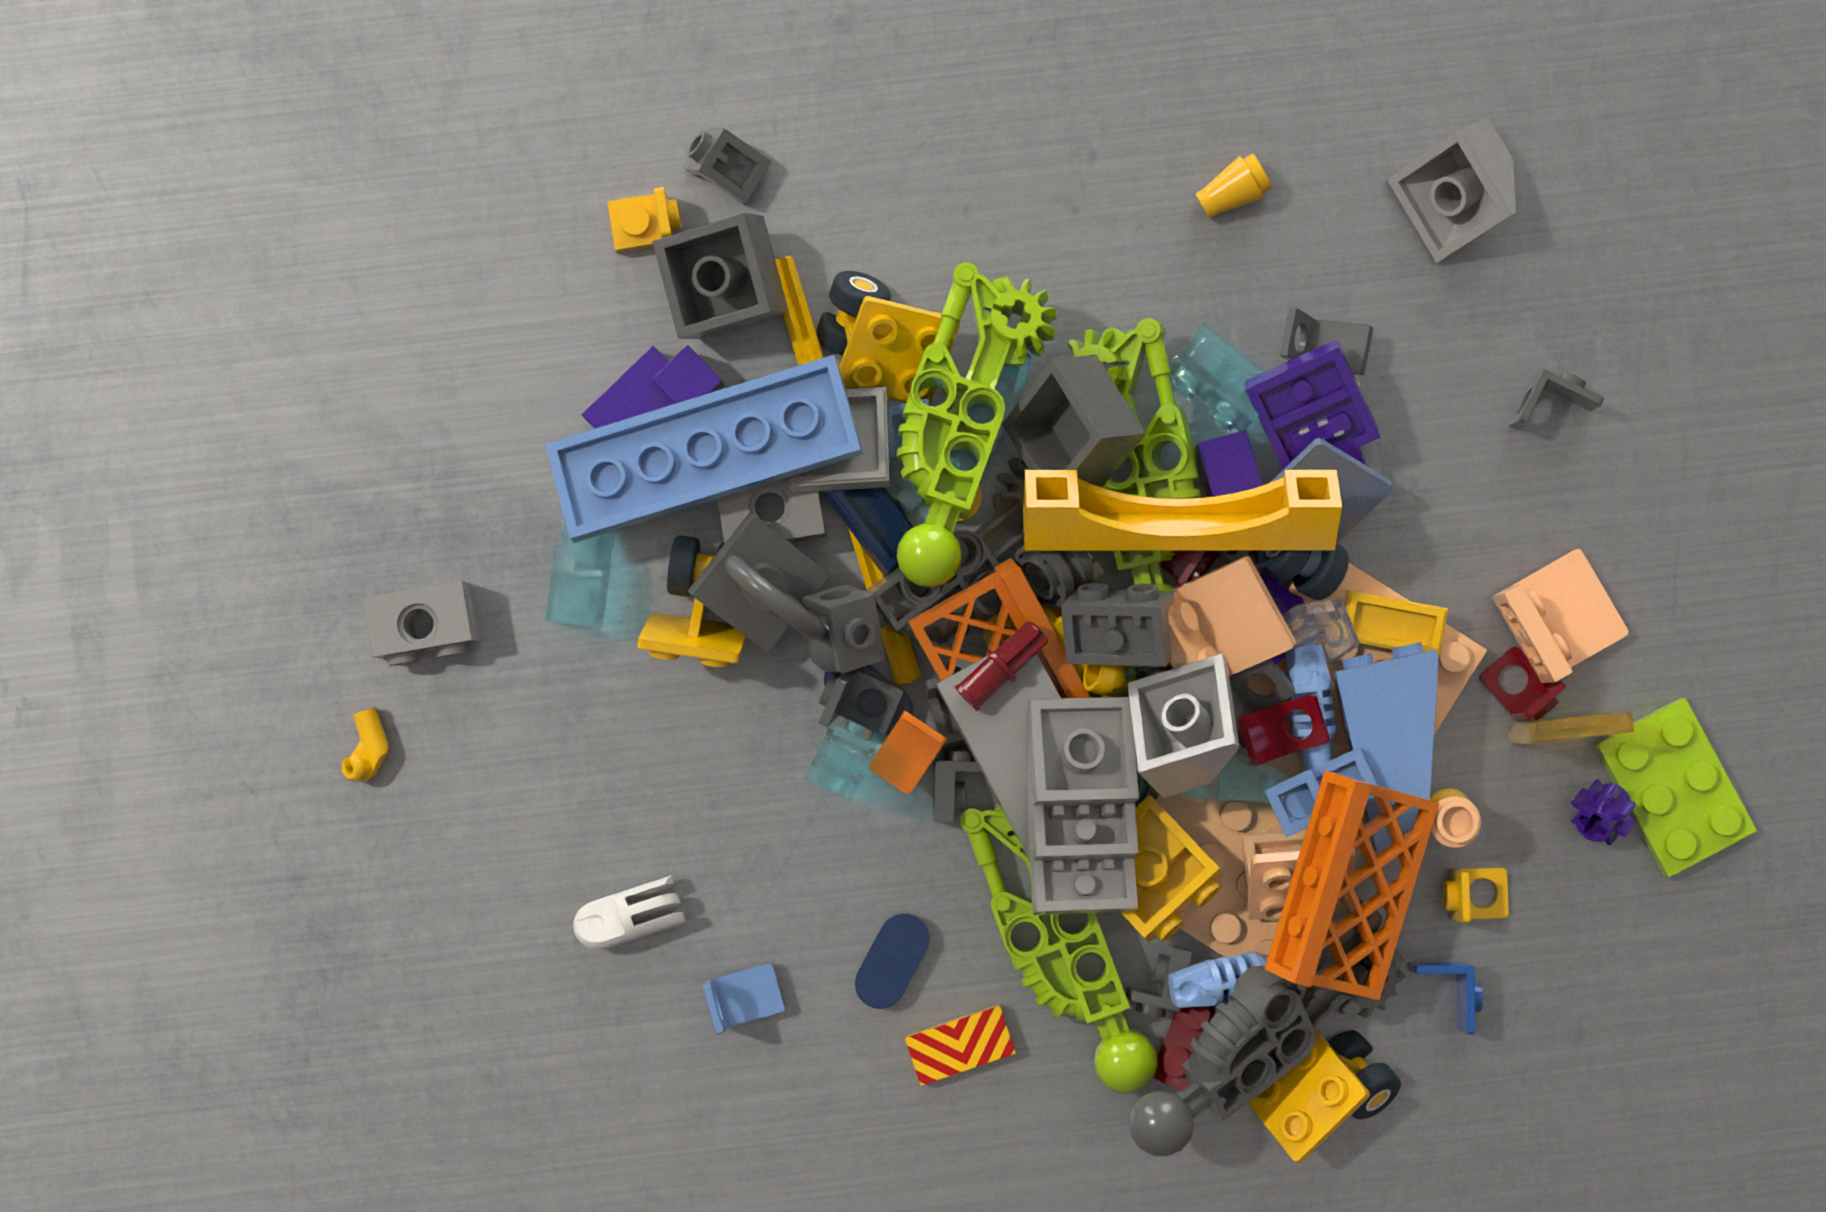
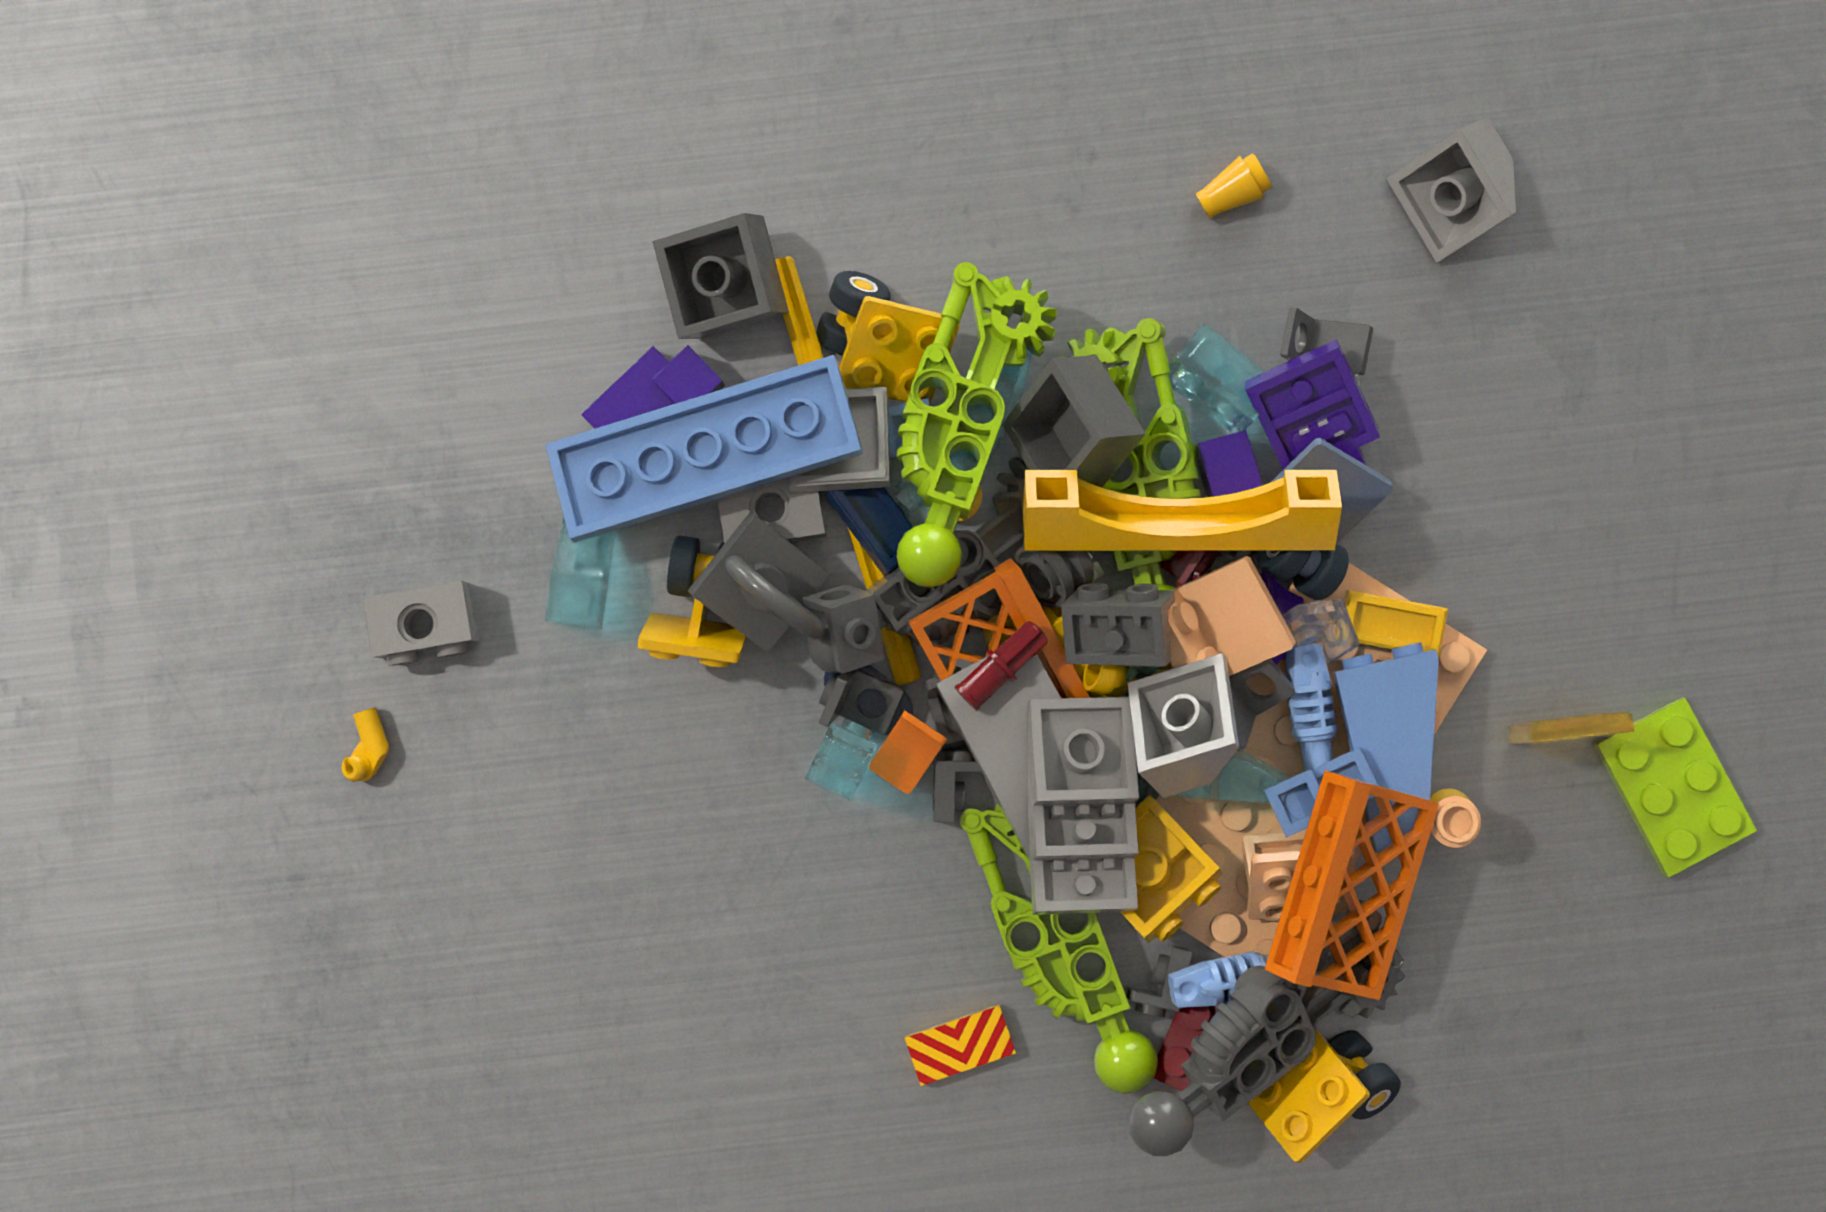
white arm [573,875,687,950] -> none
yellow bracket [607,187,682,253] -> none
dark grey bracket [684,128,772,203] -> none
medium blue bracket [703,962,785,1035] -> none
dark blue tile [855,913,929,1009] -> none
dark red bracket [1238,694,1330,767] -> none
blue bracket [1408,962,1483,1035] -> none
yellow bracket [1442,868,1509,923] -> none
dark red bracket [1479,646,1566,721] -> none
light nougat bracket [1492,549,1629,683] -> none
dark grey bracket [1509,369,1604,429] -> none
dark purple gear [1571,779,1636,845] -> none

